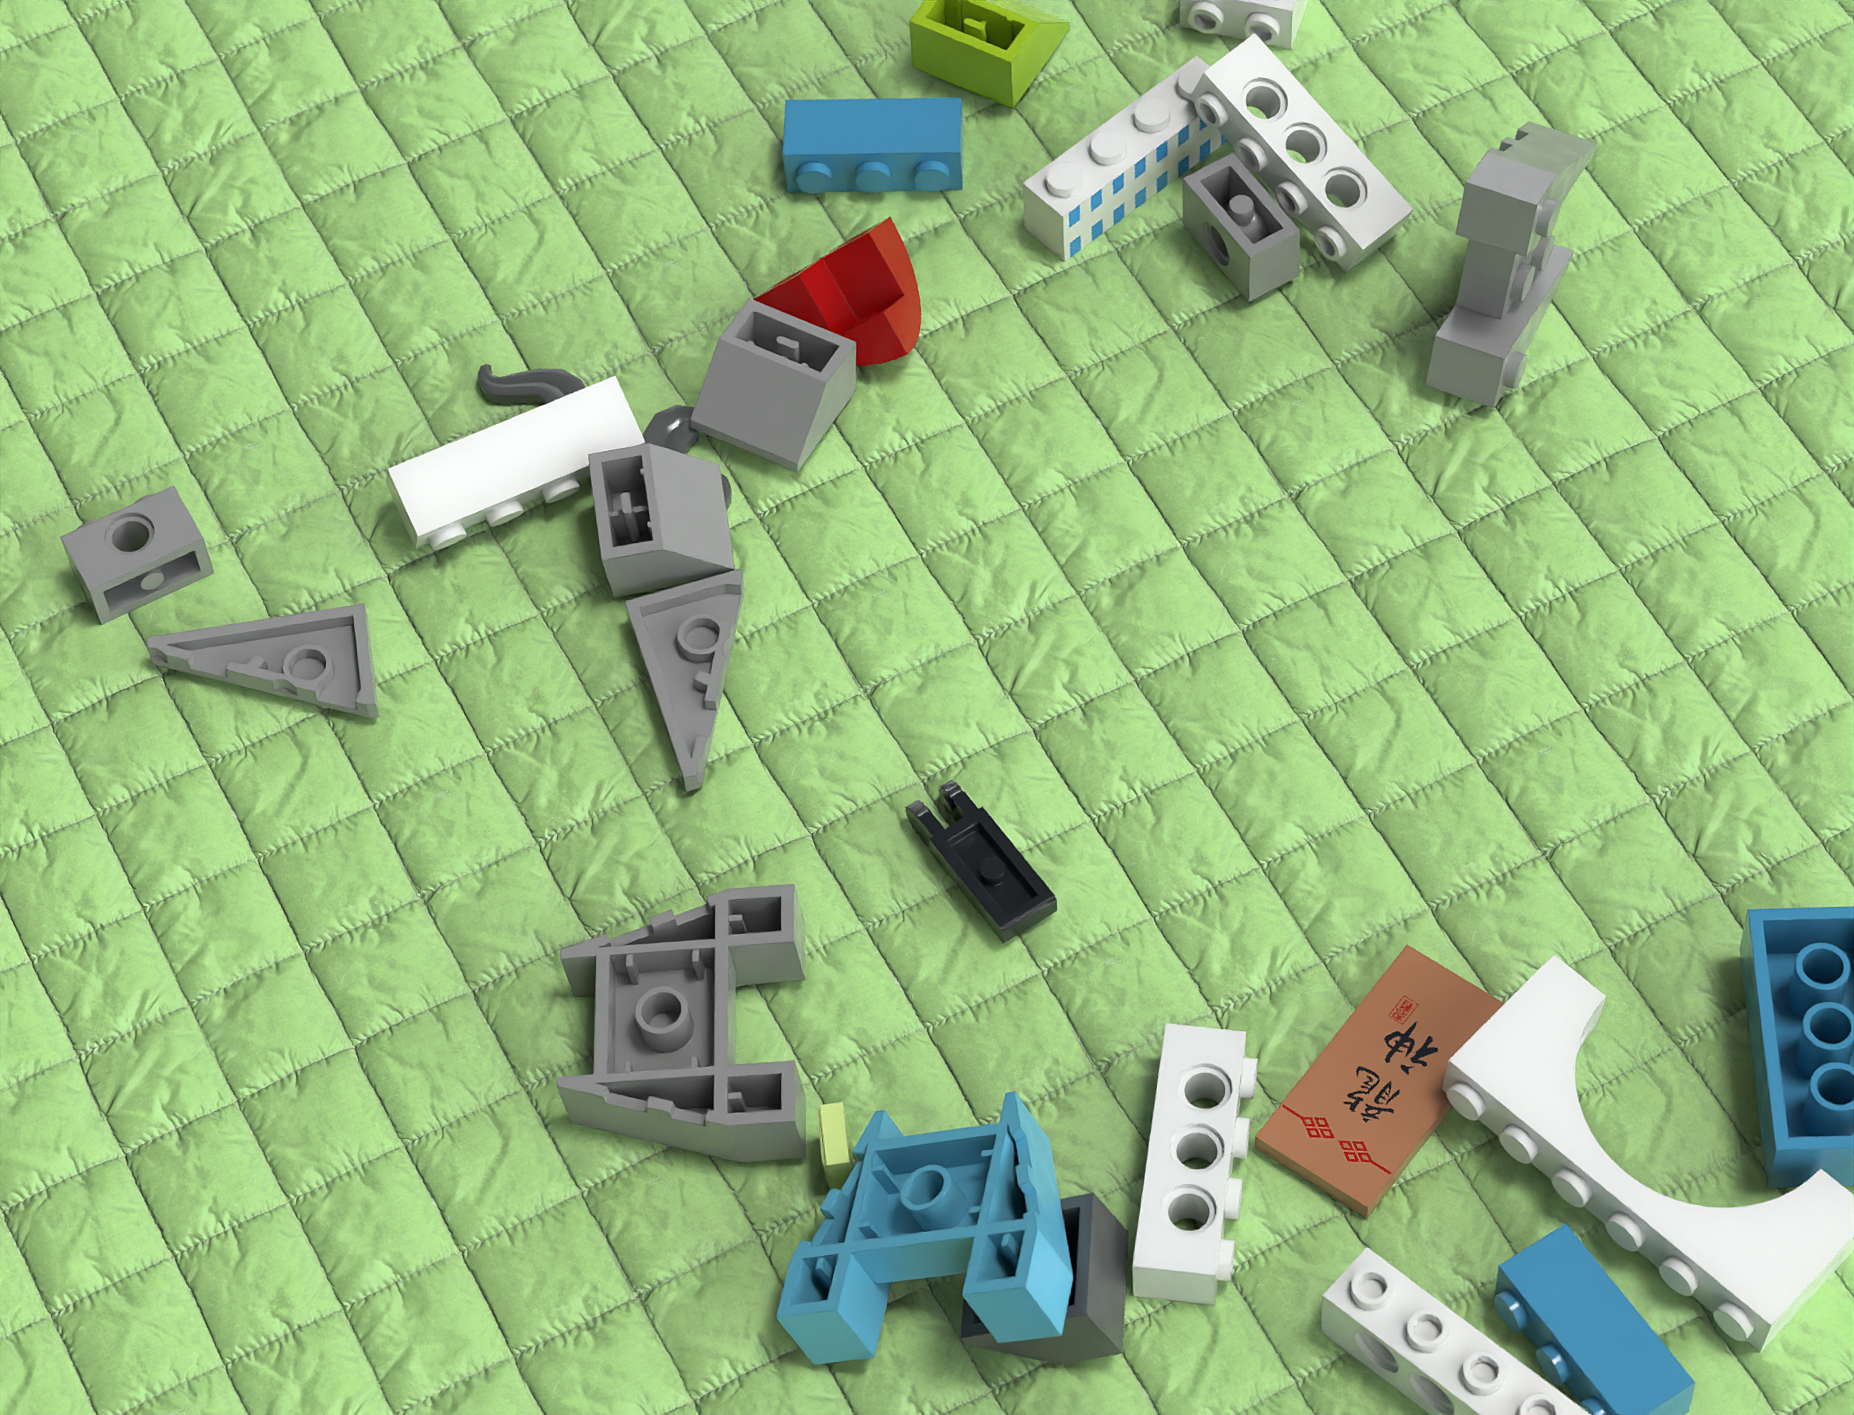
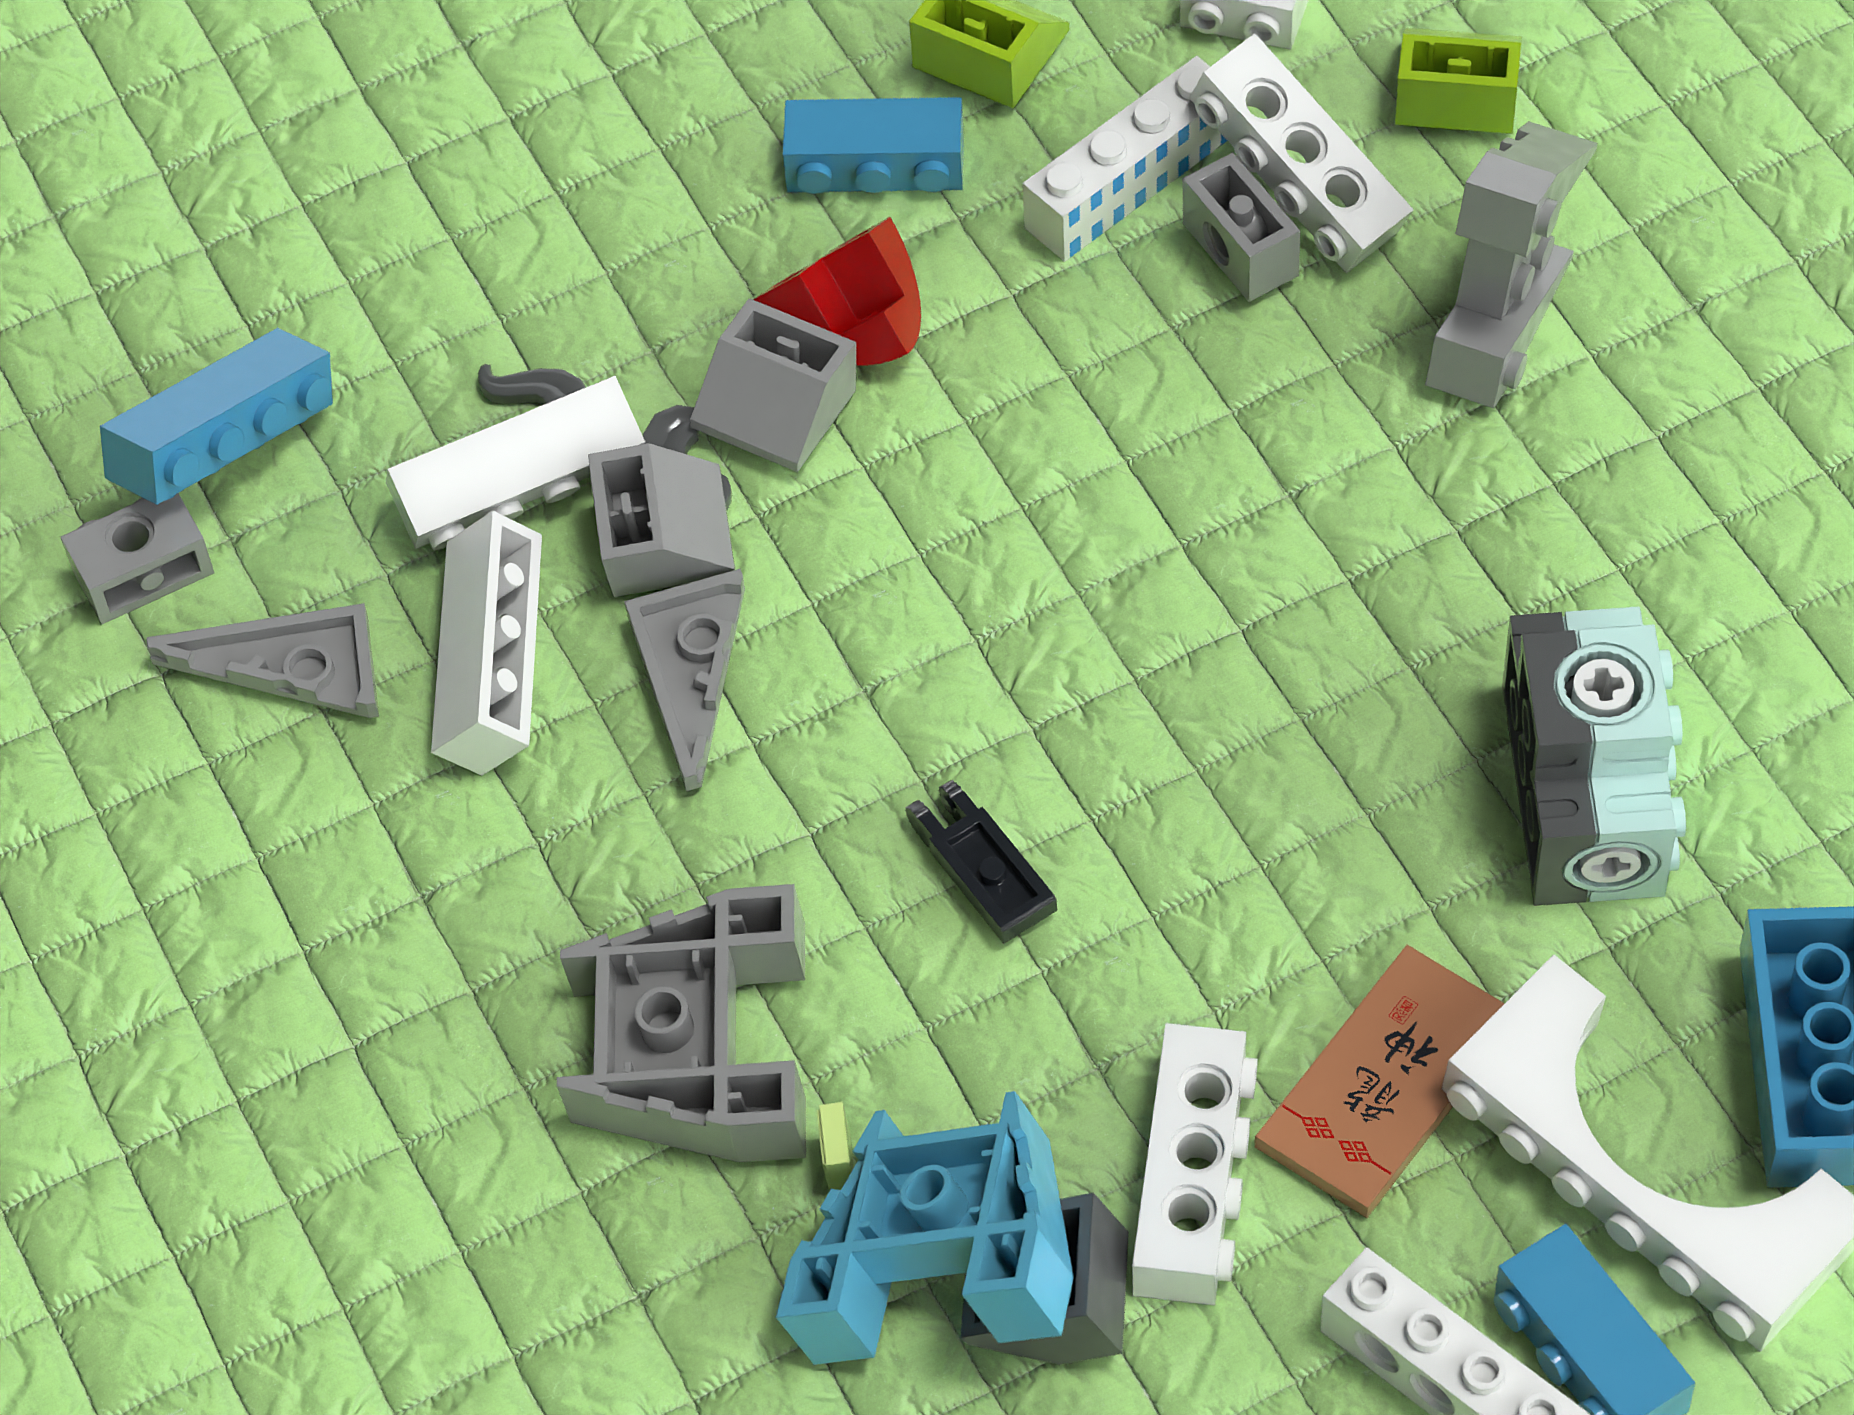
none -> dark azure brick [100,328,333,505]
none -> white brick [431,510,542,776]
none -> lime slope [1395,28,1522,134]
none -> piece [1502,606,1686,906]

